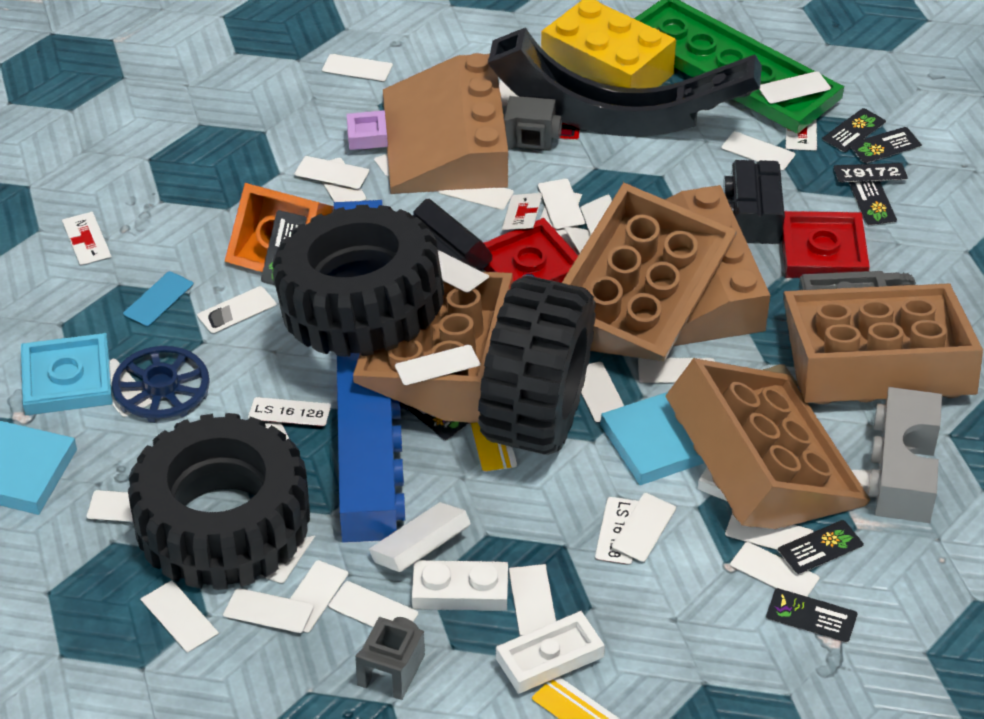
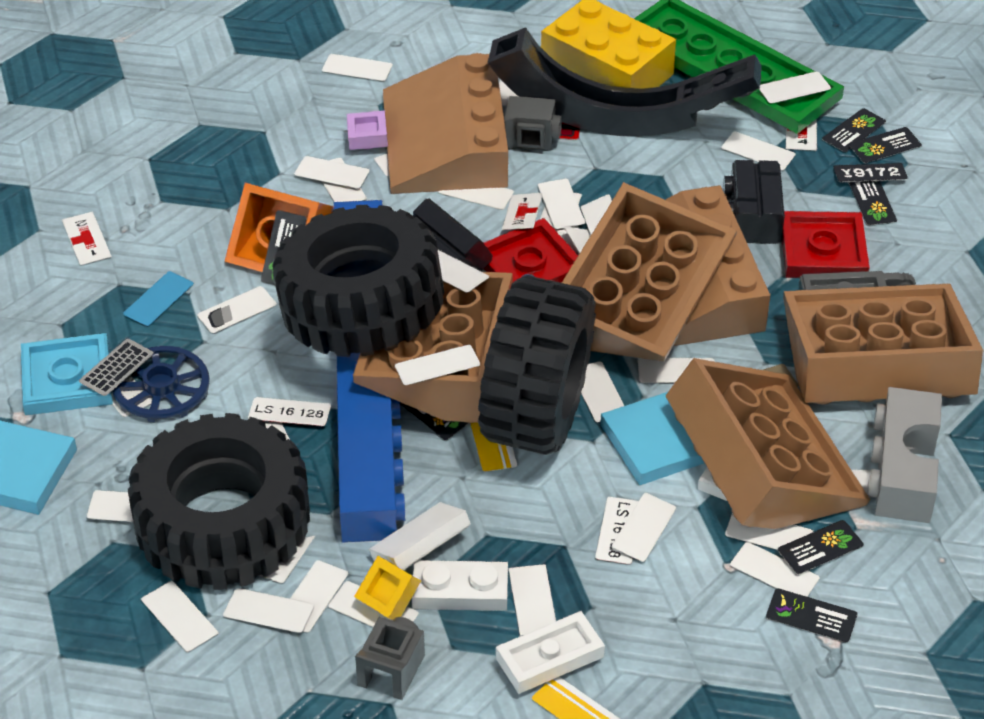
none -> sticker [79,339,153,396]
none -> yellow plate [354,556,421,620]

